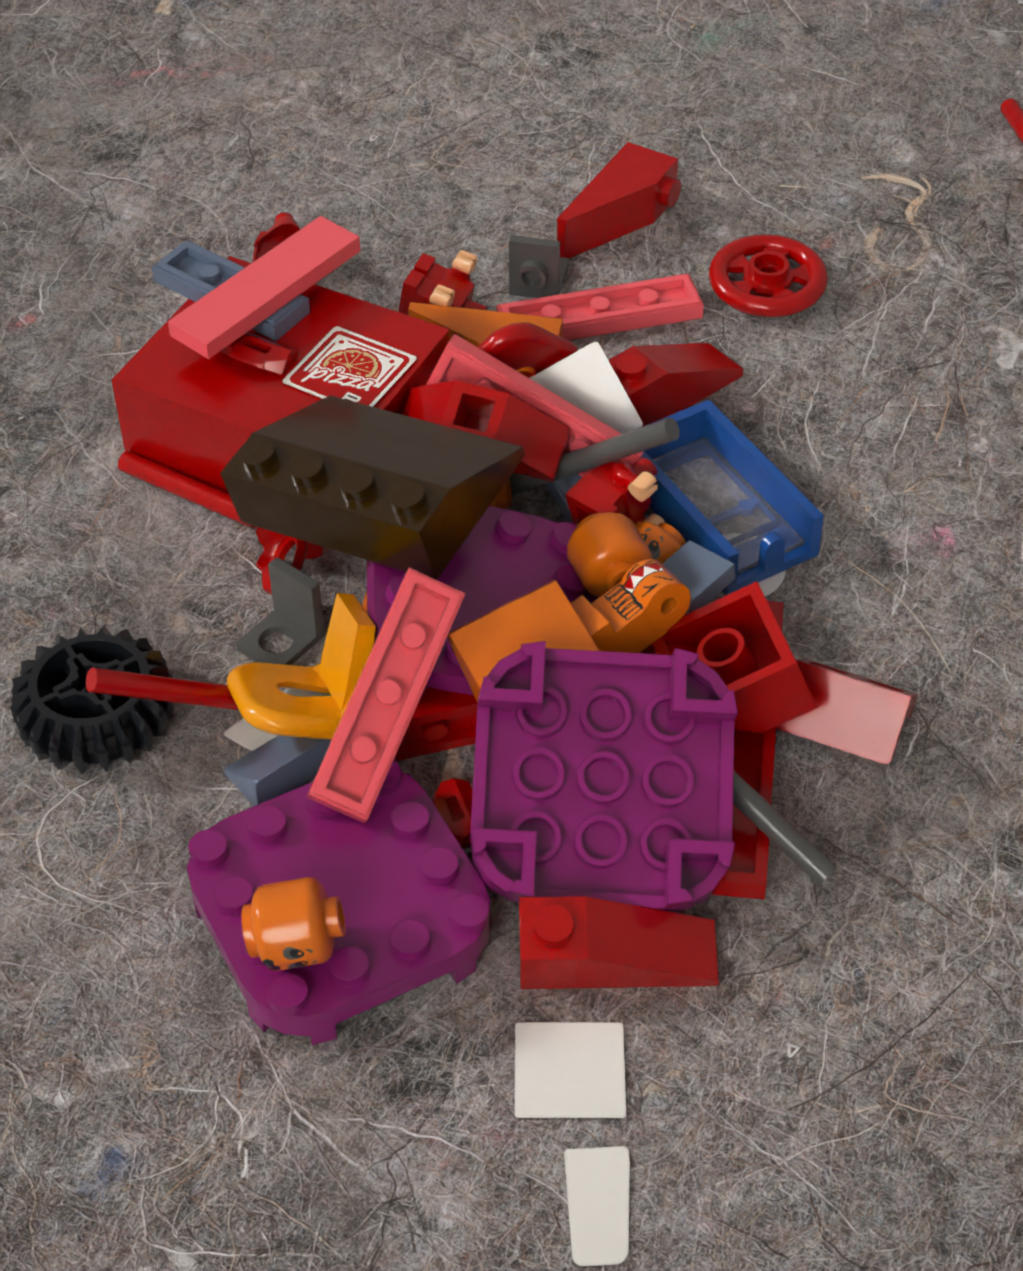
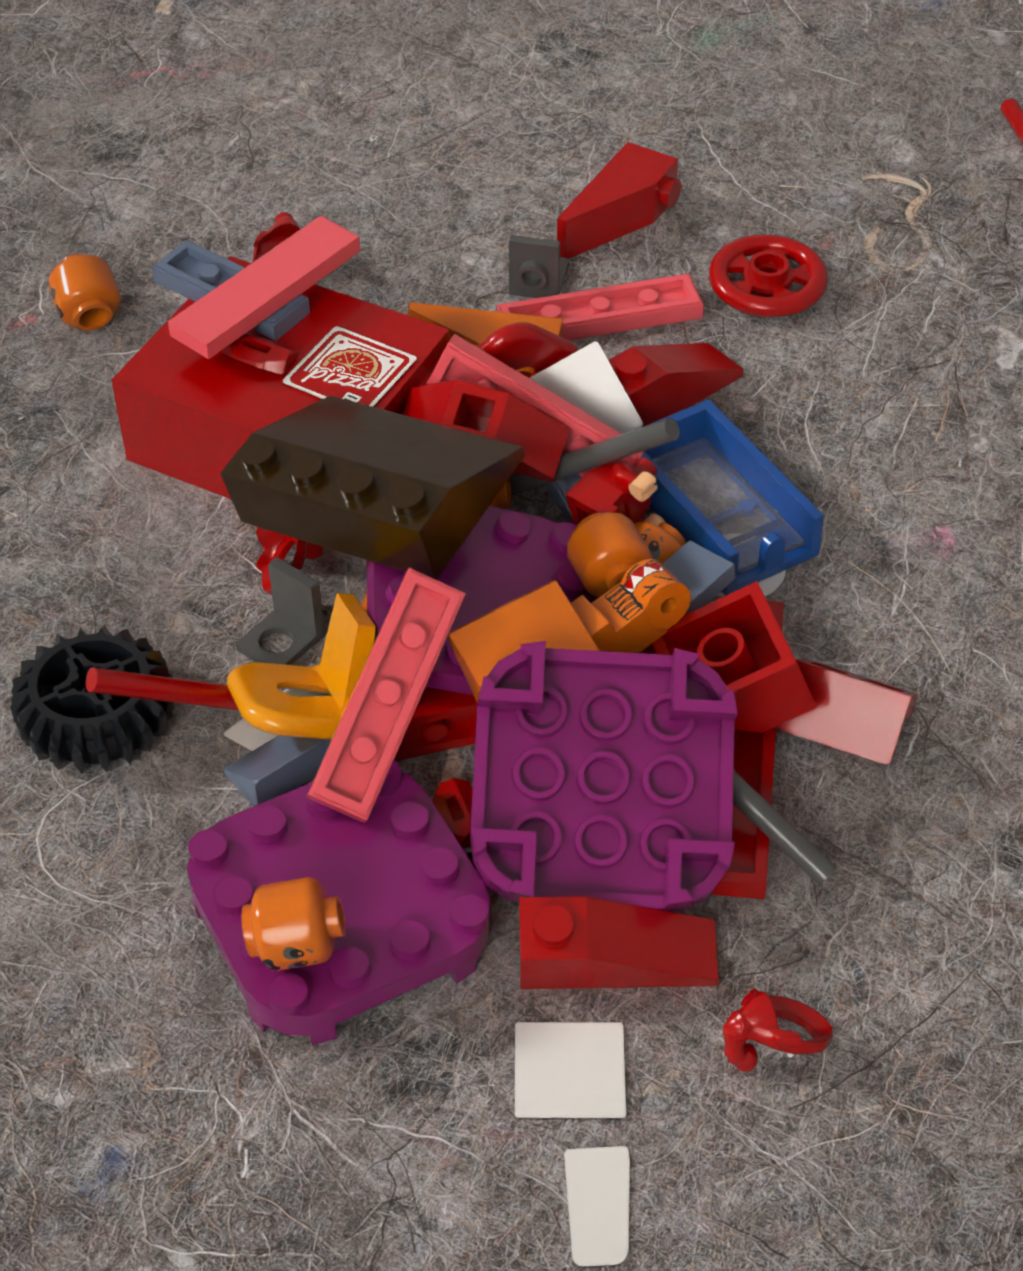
red bar [118,451,257,528] -> none
red piece [398,250,488,315] -> none
none -> orange head [48,254,121,331]
none -> red piece [722,988,833,1072]

